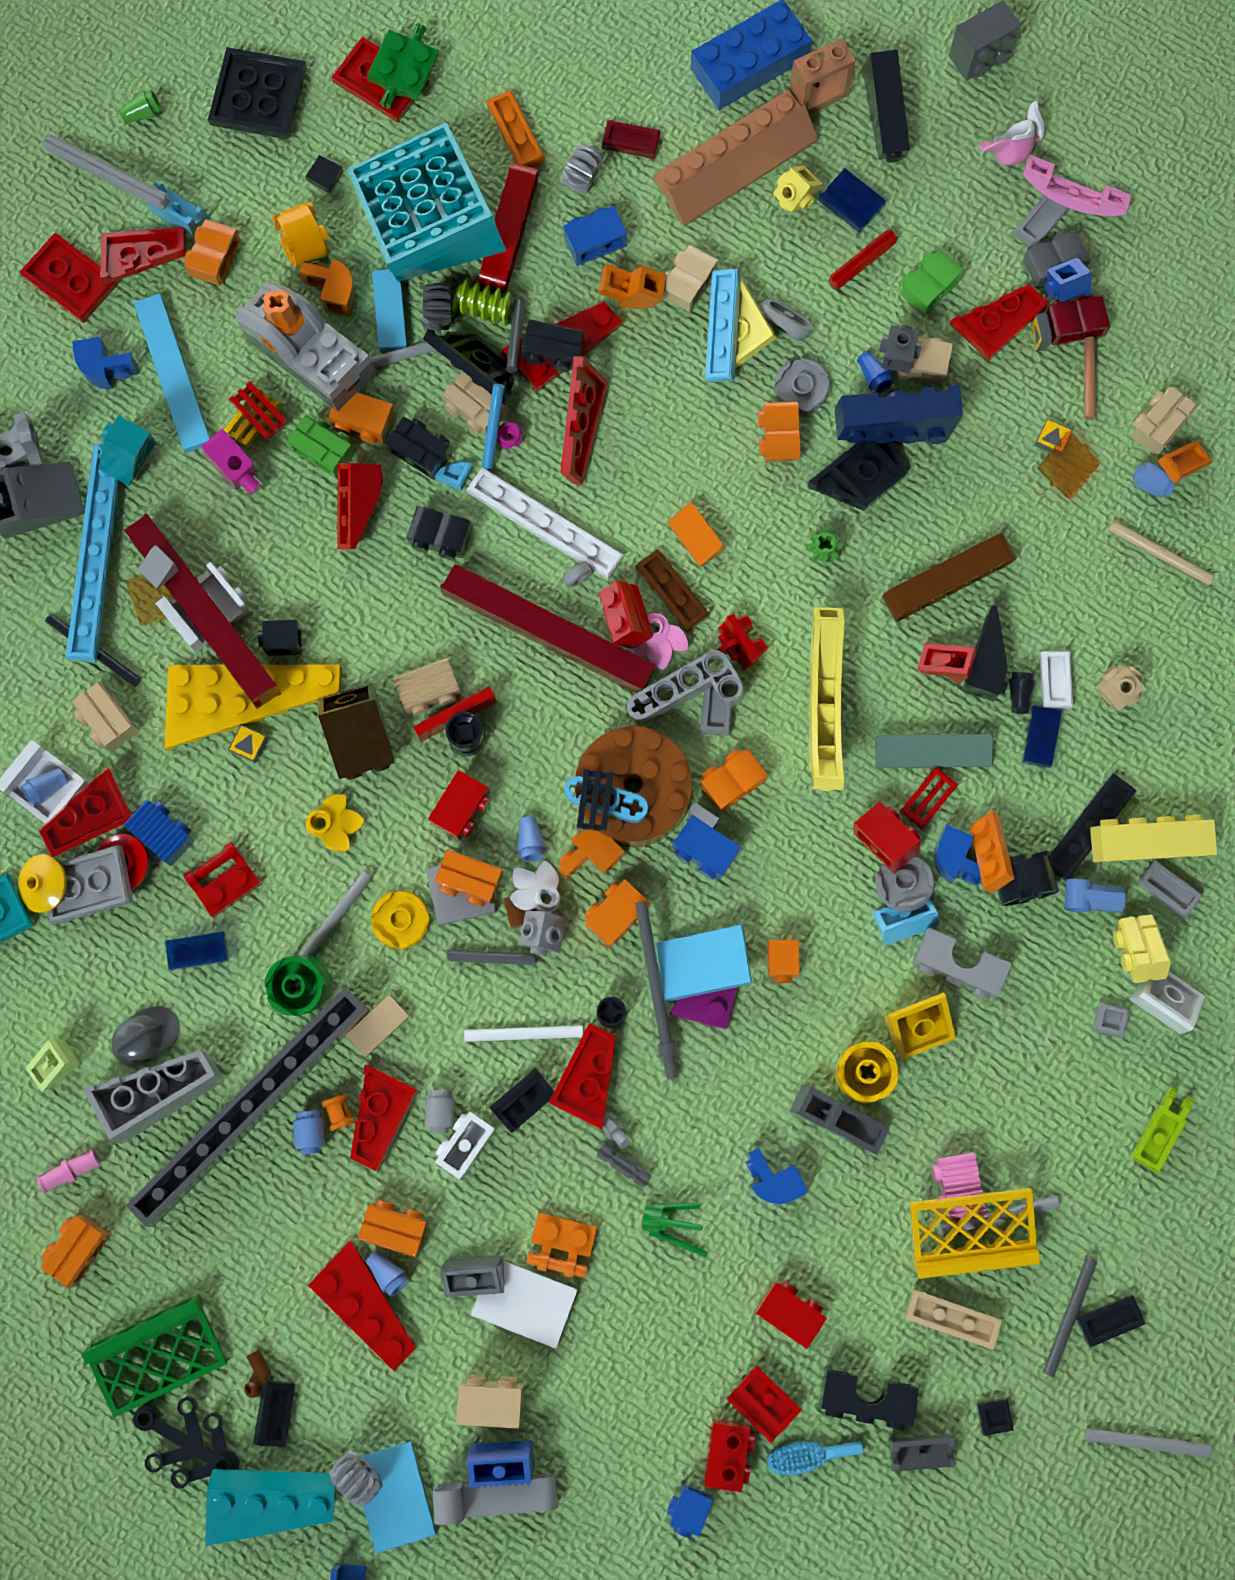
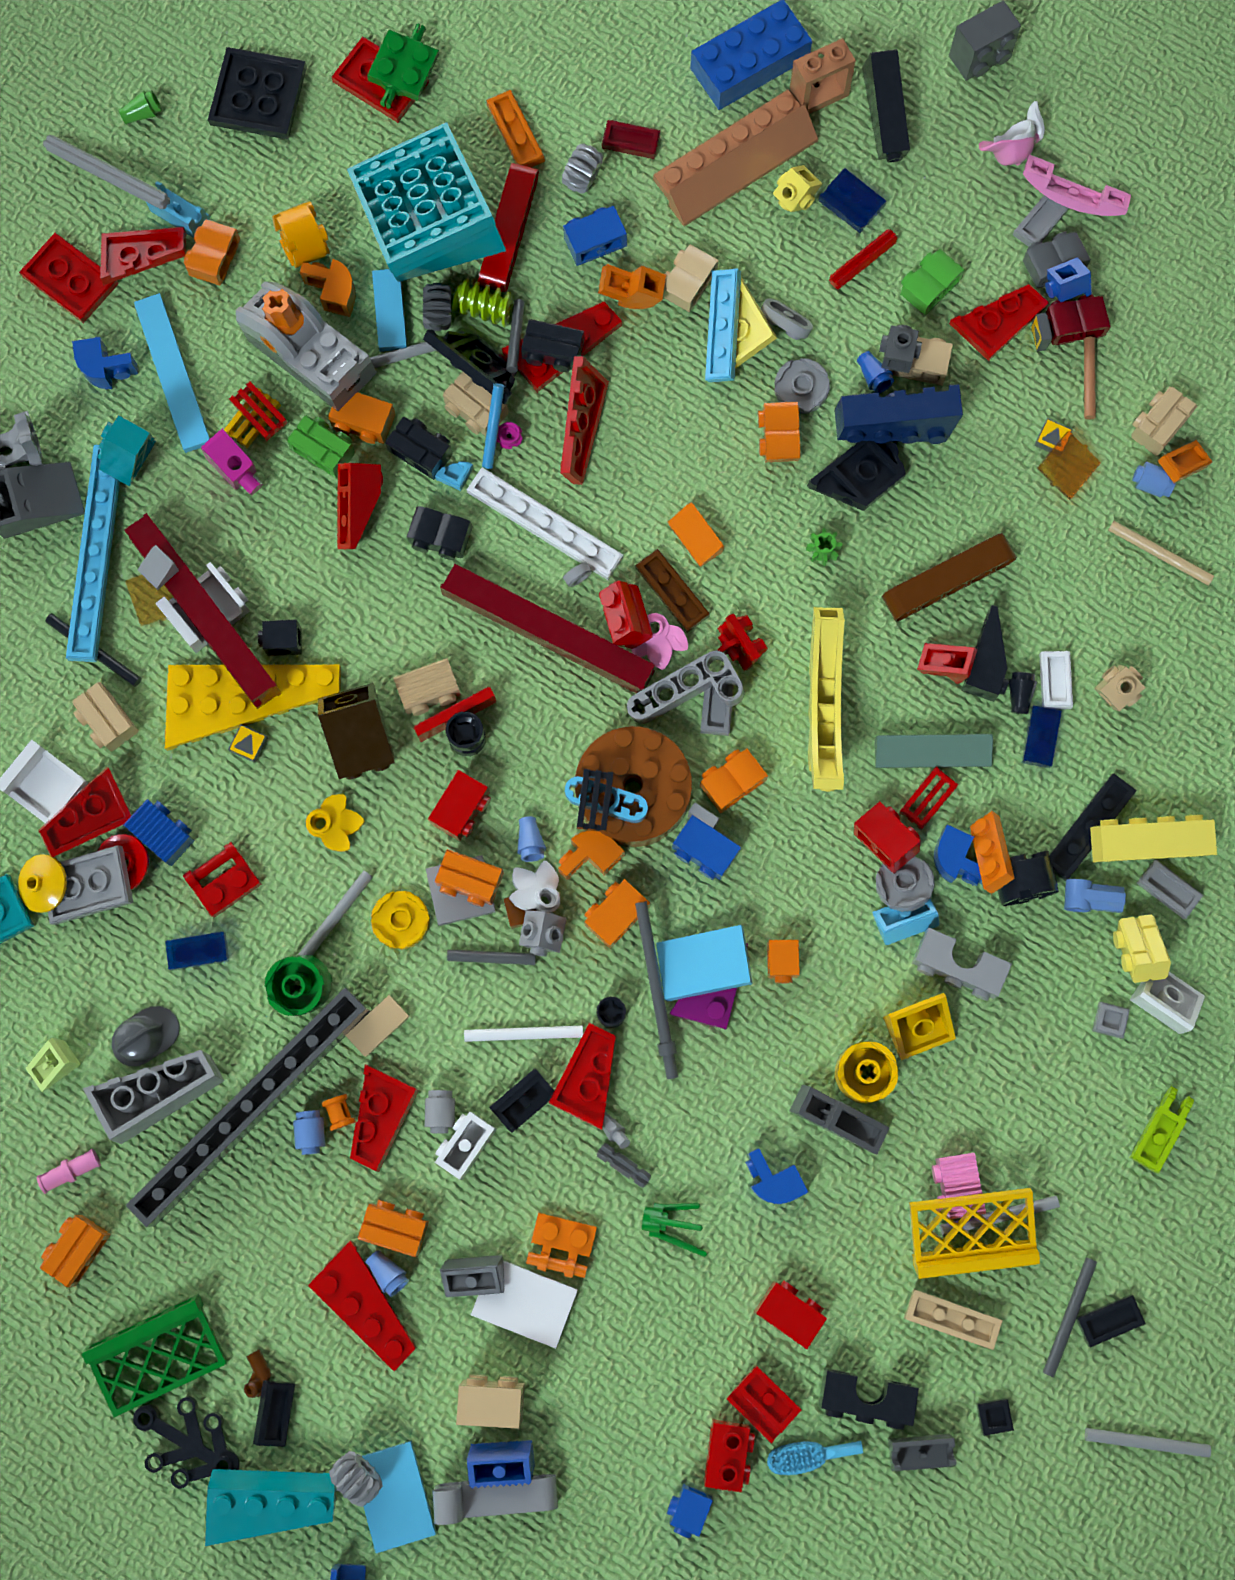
medium blue cone [21,768,68,806] -> none
black tile [305,155,344,193] -> none

